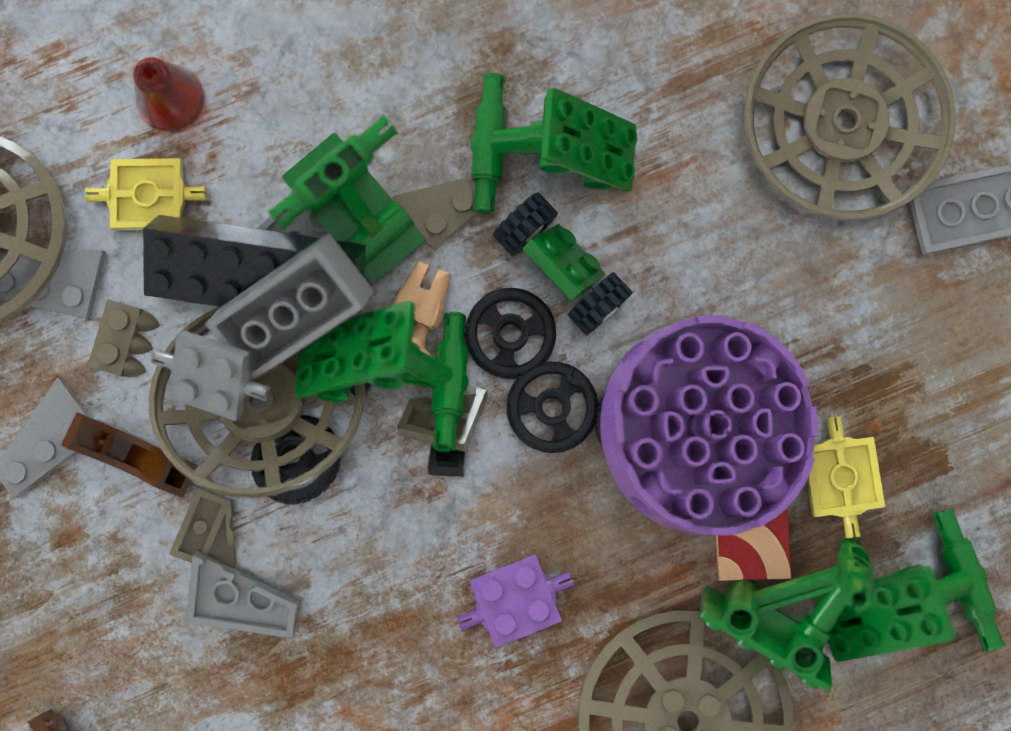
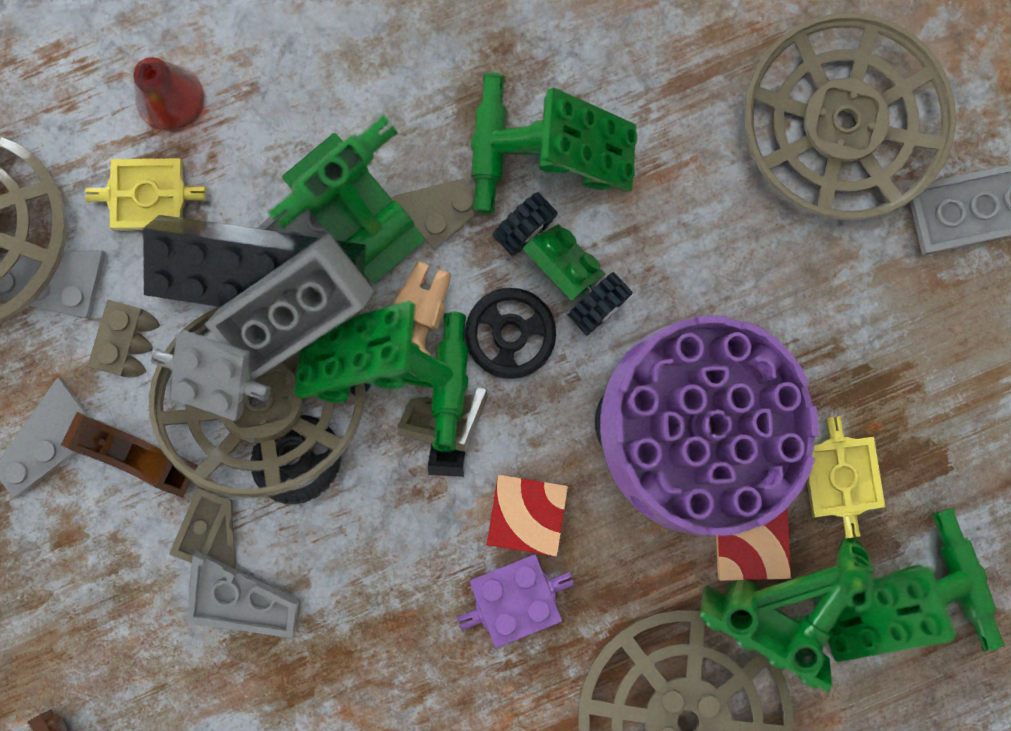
black wheel [507,361,598,453] -> none
none -> tile [487,475,568,557]

